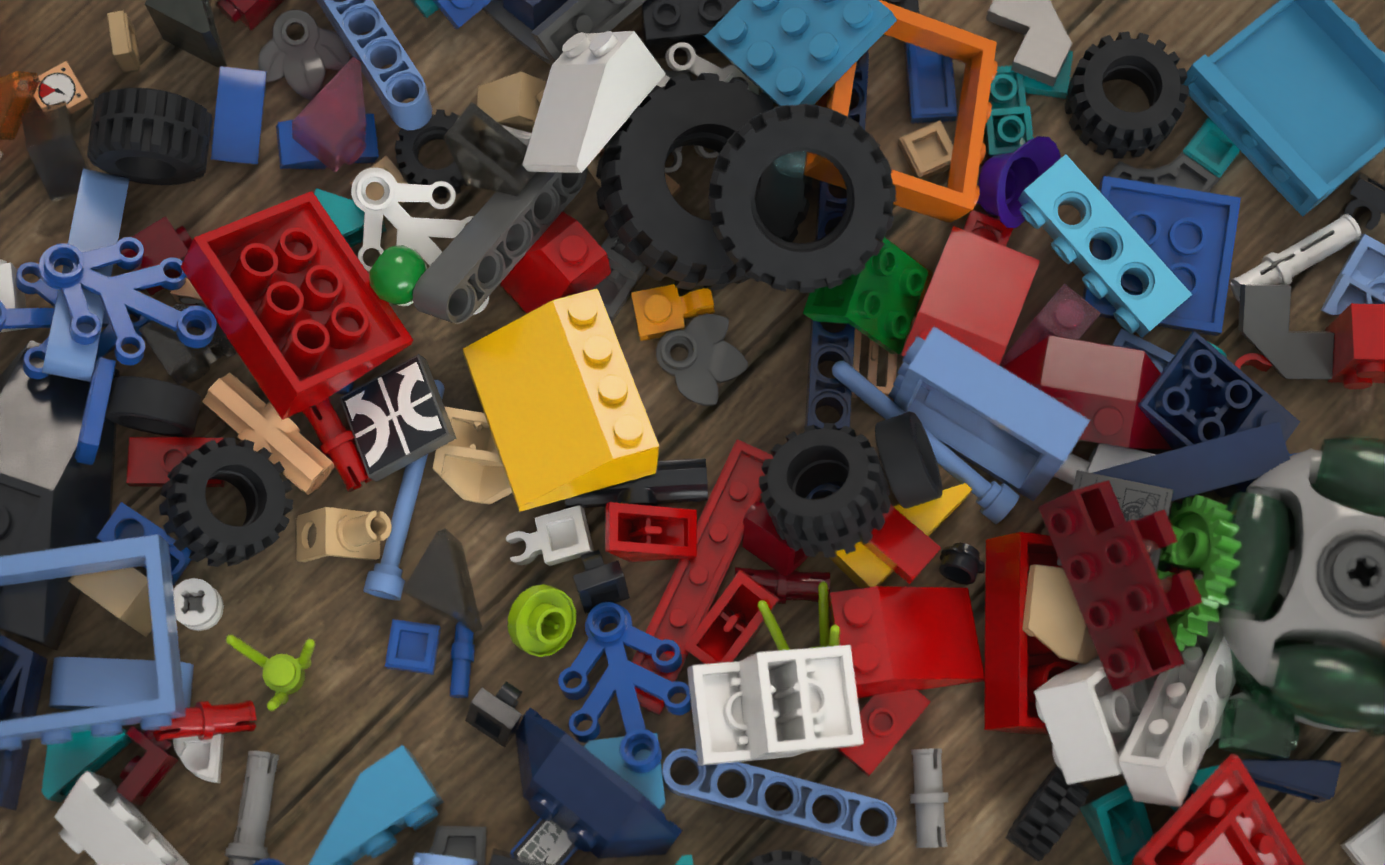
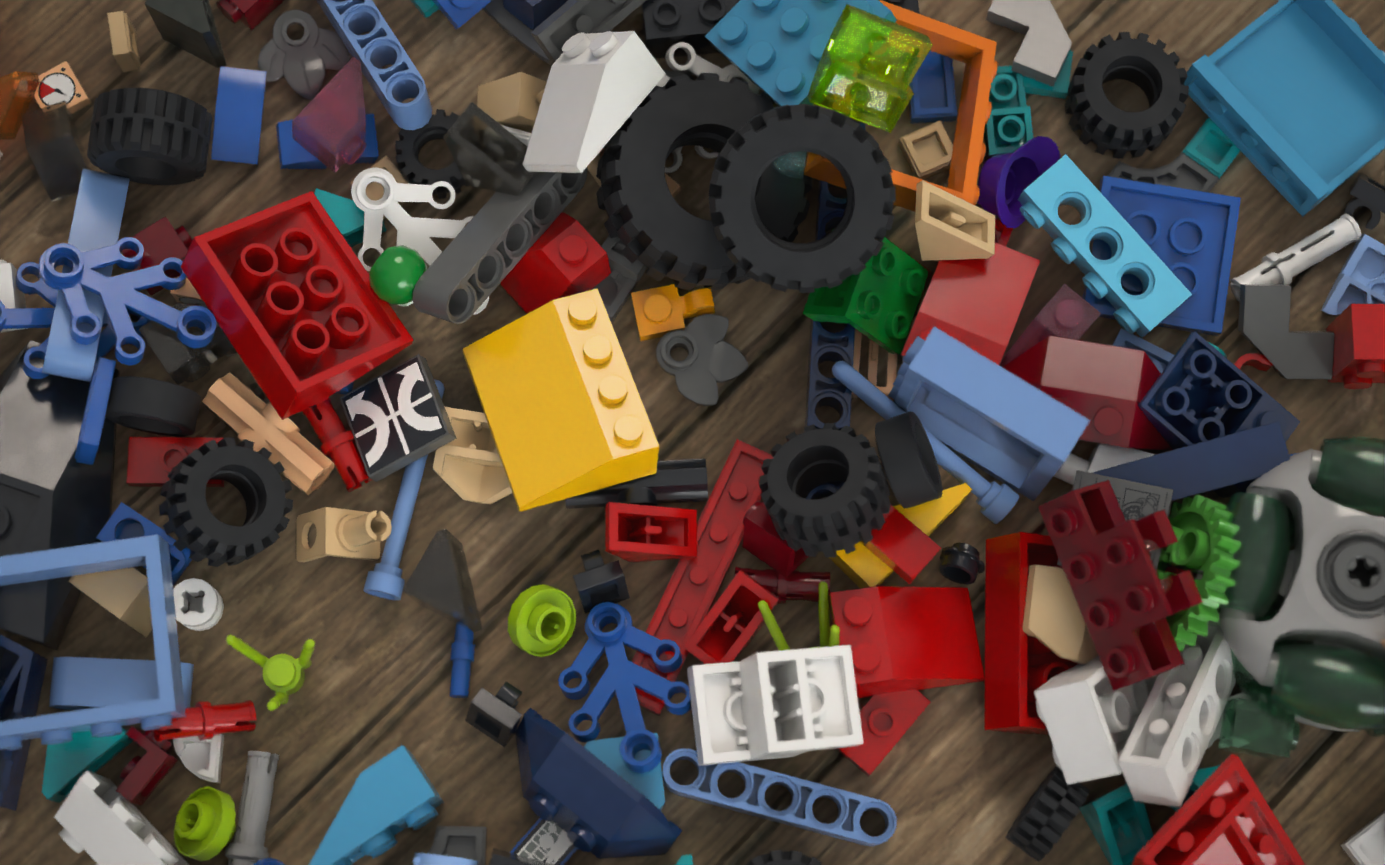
blue tile [385,619,441,675] -> none
white plate [506,505,594,566] -> none
light grey pin [910,748,949,848] -> none
dark blue slope [1241,759,1341,803] -> none
none -> lime plate [174,786,236,861]
none -> clear neon green slope [807,4,933,133]
none -> tan slope [915,180,995,261]

